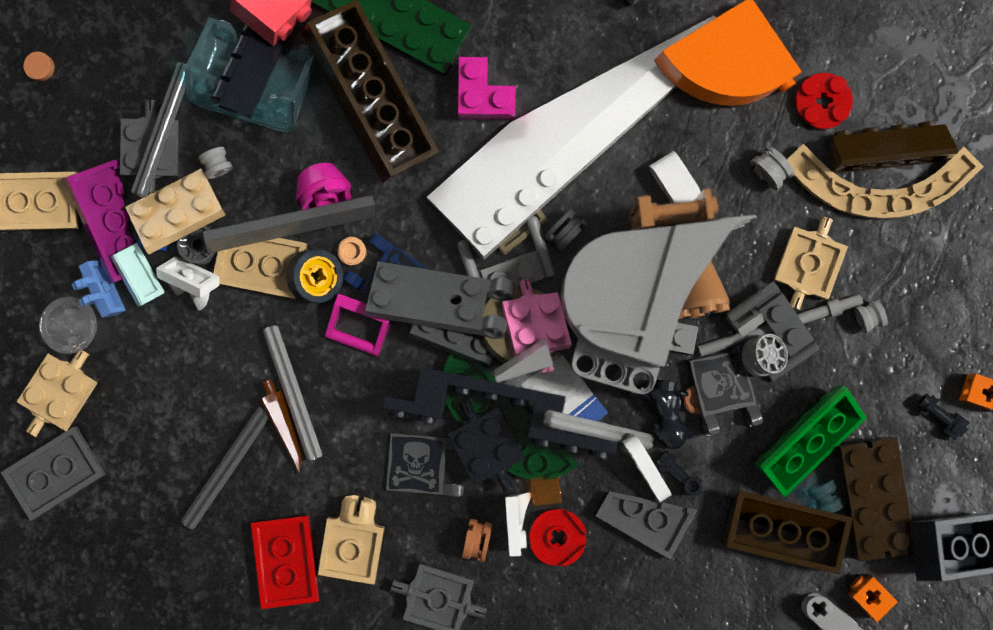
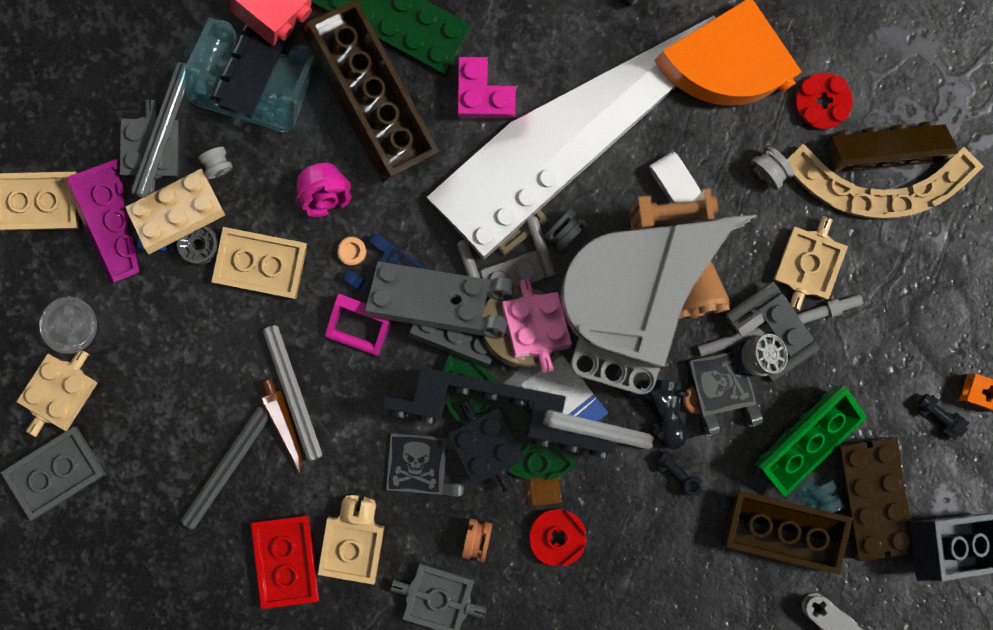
nougat tile [24,52,54,81] -> none
medium blue hinge [71,260,126,318] -> none
light aqua tile [110,243,165,307] -> none
white tile [156,256,219,311] -> none
dark grey tile [203,195,375,253] -> none
wheel [286,249,344,303] -> none
light grey slope [495,338,553,382] -> none
white plate [505,492,531,556] -> none
dark grey wing [594,491,697,560] -> none
white beam [622,434,672,503] -> none
light grey plate [669,323,698,355] -> none
orange brick [847,574,898,622] -> none
light grey wheel [854,299,888,333] -> none

